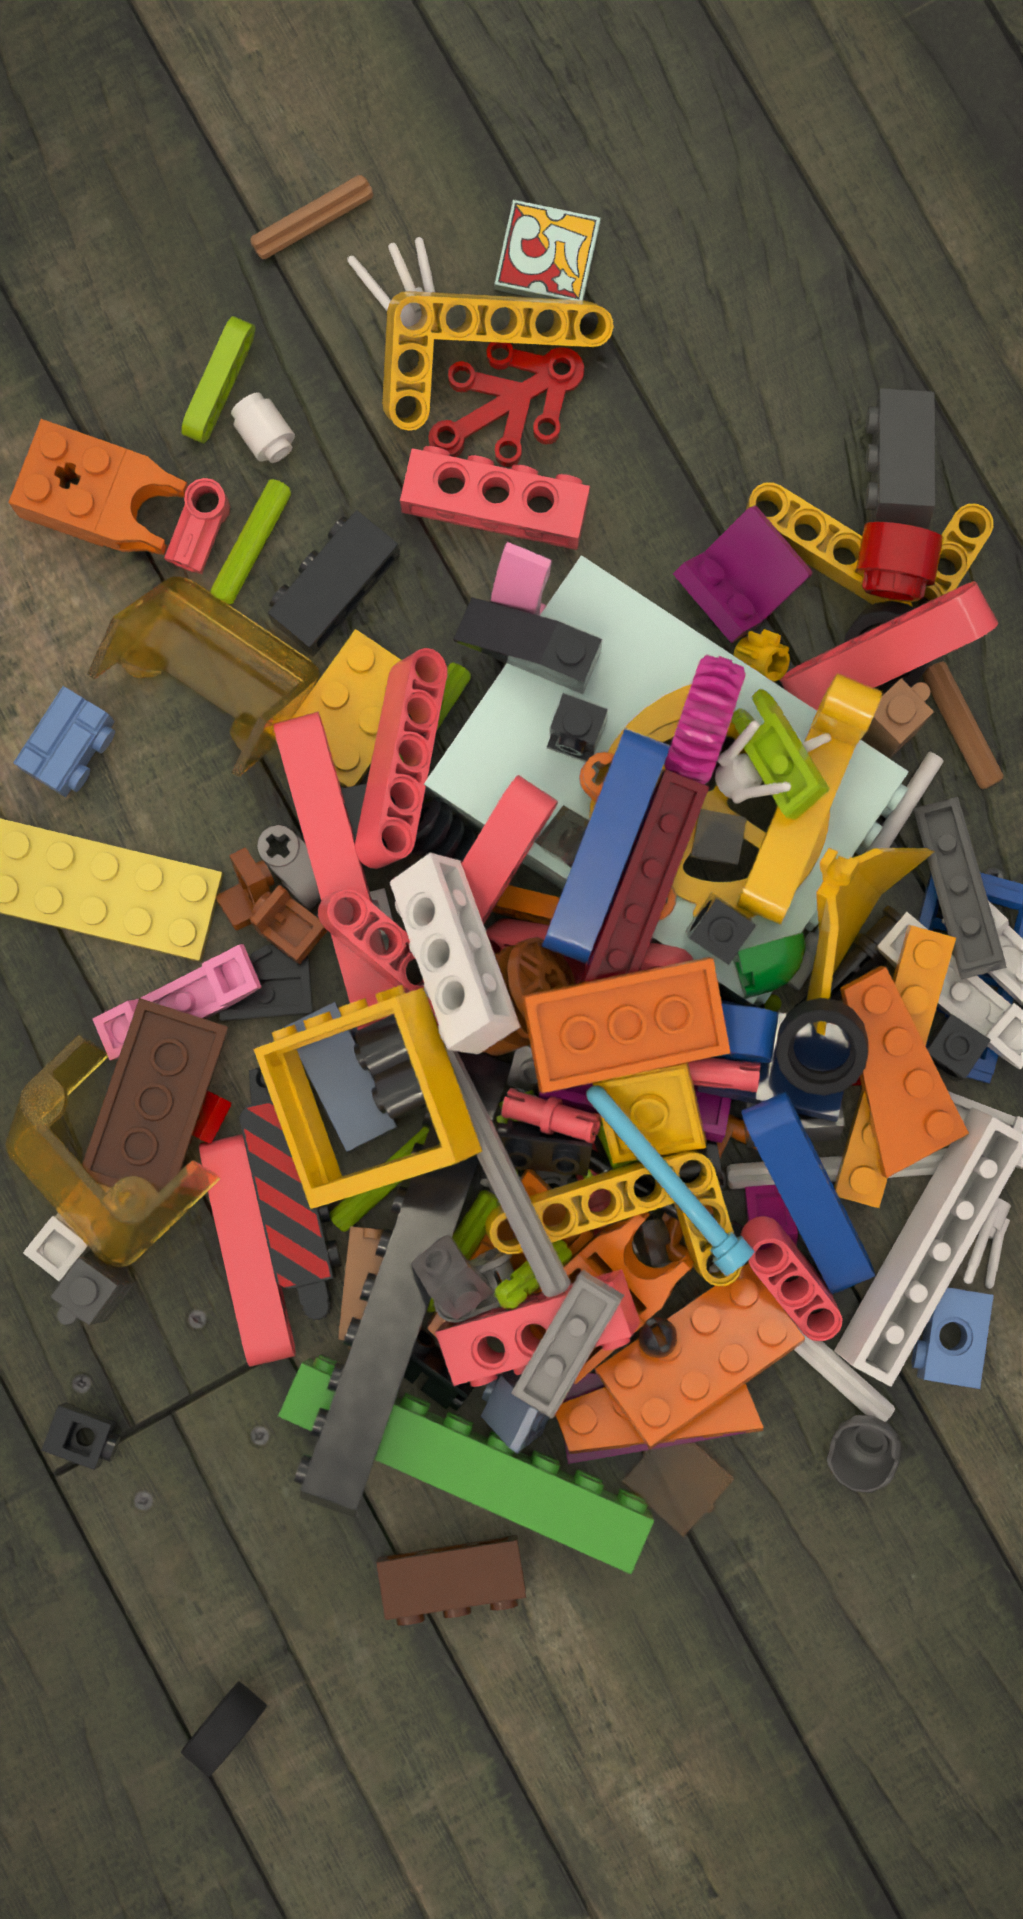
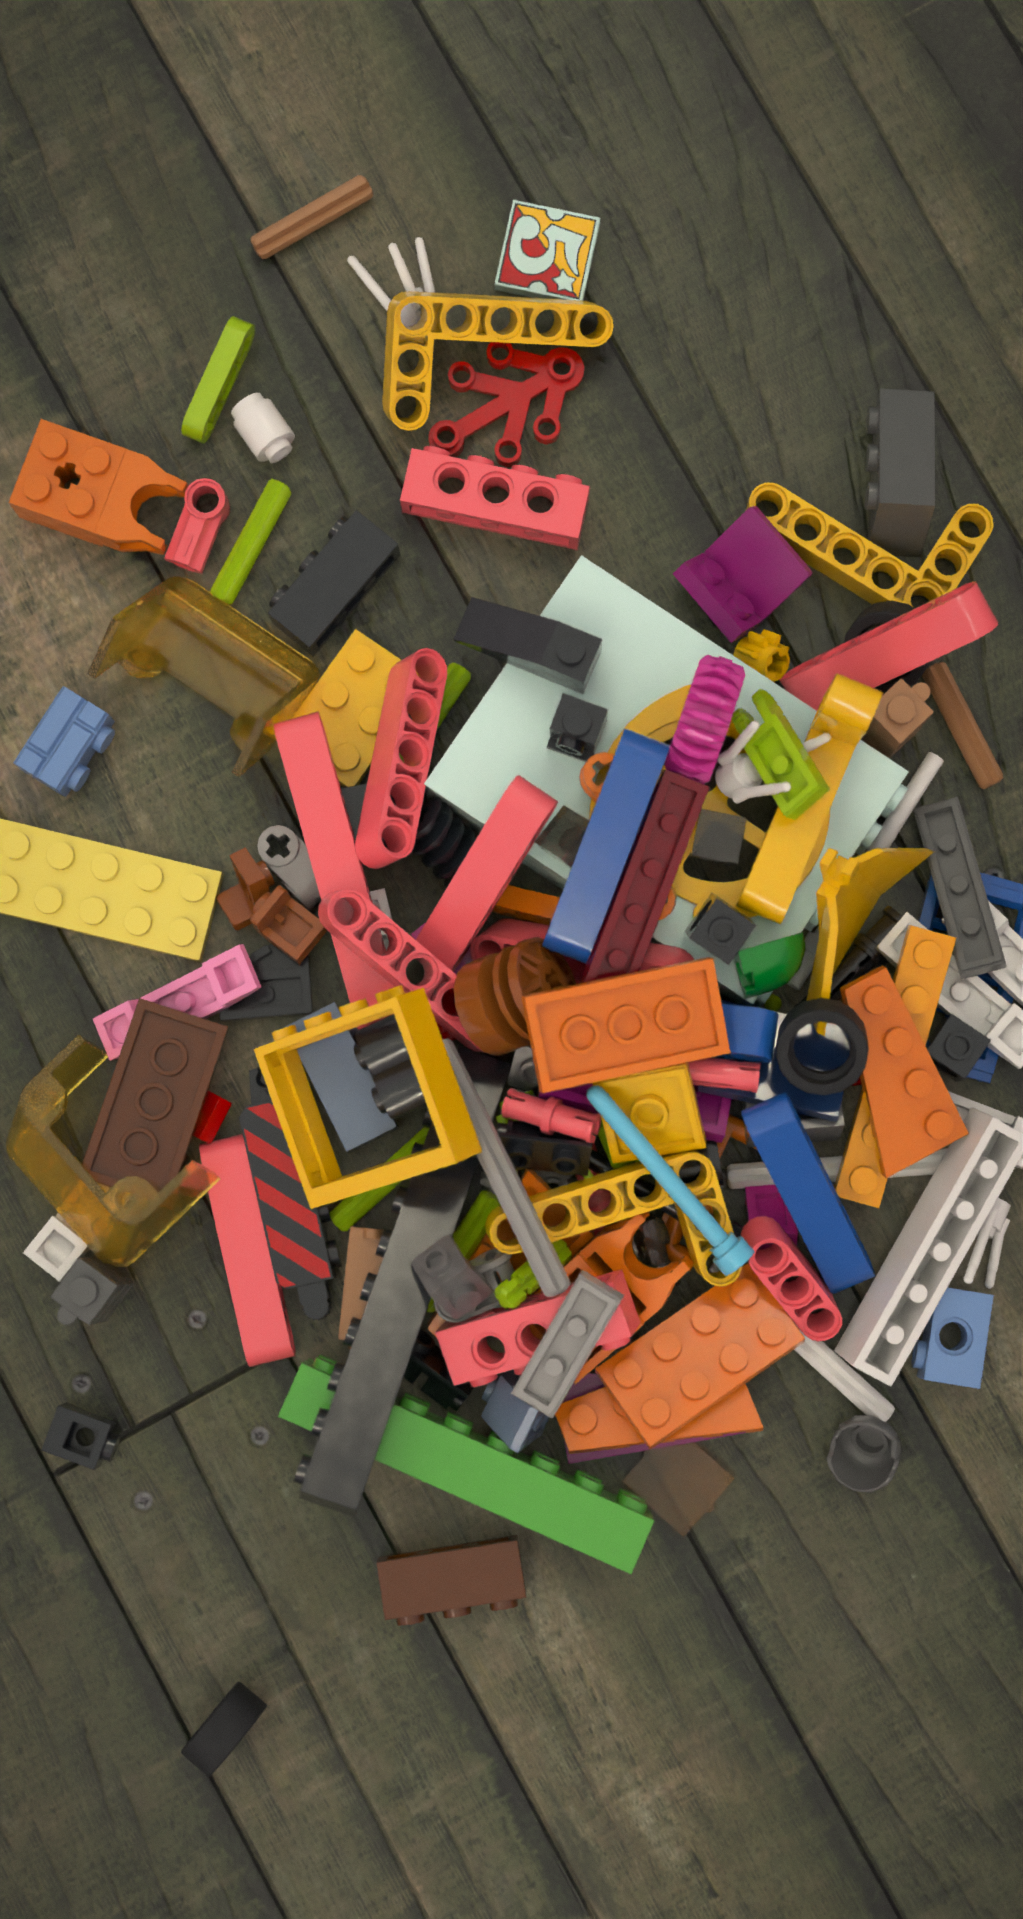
white brick [390,853,520,1054] -> none
bright pink slope [491,542,552,616] -> none
black hinge [639,1317,677,1358] -> none
red piece [856,522,944,602] -> none

